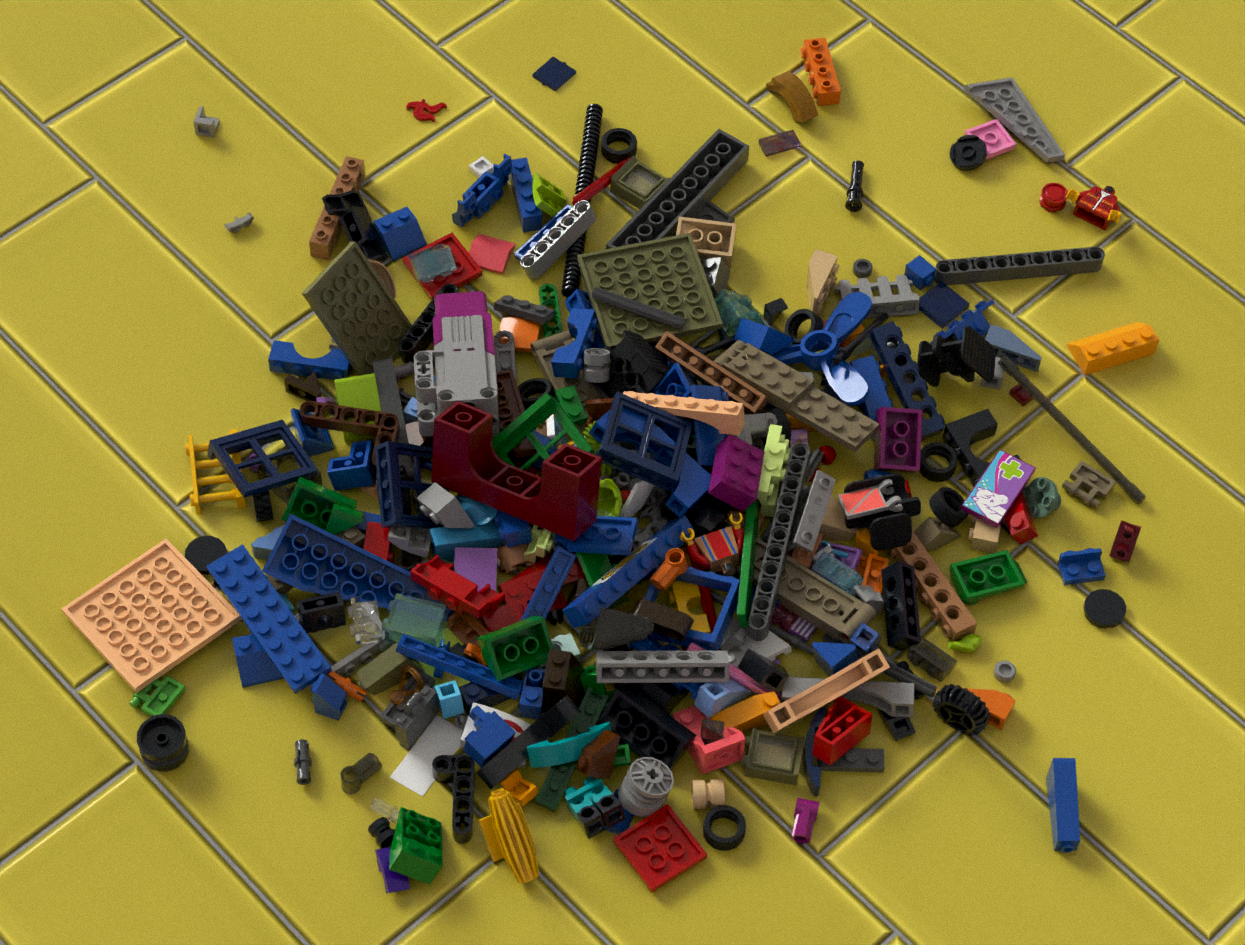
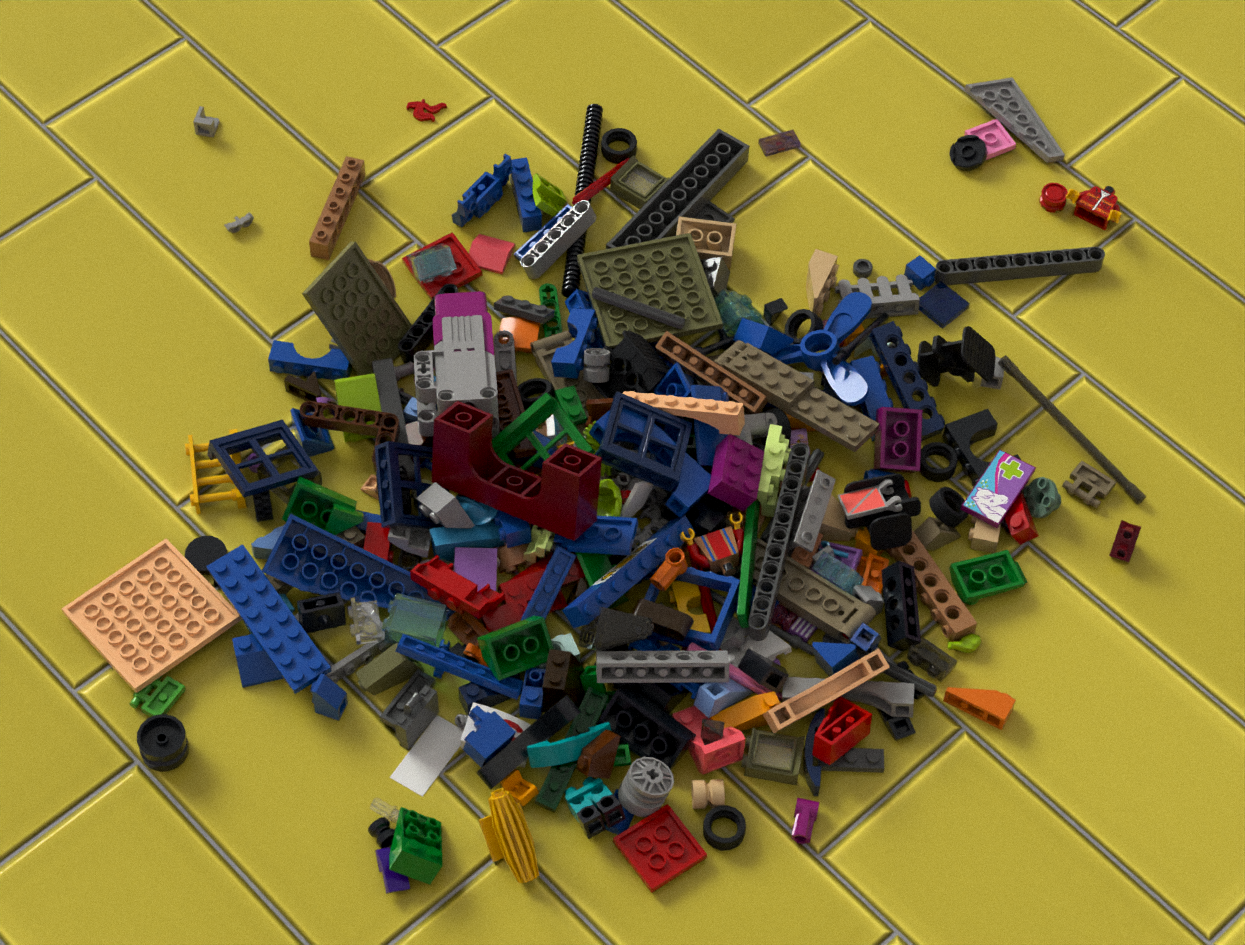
dark grey pin [294,739,312,785] -> none
black bracket [322,190,388,263] -> none
blue brick [327,440,376,491] -> none
orange pin [327,671,367,702] -> none
clear smoke piece [340,752,382,794] -> none
blue slope [373,206,427,262] -> none
clear orange piece [390,665,423,704] -> none
medium azure slope [432,680,464,719] -> none
black beam [432,755,475,844] -> none
white tile [469,156,494,178] -> none
clear blue piece [532,57,576,91] -> none
black hinge [546,608,564,626] -> none
pearl gold arch [766,71,818,122] -> none
orange brick [800,38,841,106] -> none
red plate [818,445,836,465] -> none
black pin [845,160,864,212] -> none
blue bracket [930,299,995,345] -> none
black gear [932,684,991,736] -> none
sand blue slope [985,324,1042,372] -> none
light grey tile [994,661,1016,683] -> none
dark red tile [1009,380,1038,406] -> none
blue slope [1046,758,1080,853] -> none
blue bracket [1057,548,1106,585] -> none
light orange slope [1067,322,1159,376] -> none
black tile [1083,589,1126,628] -> none

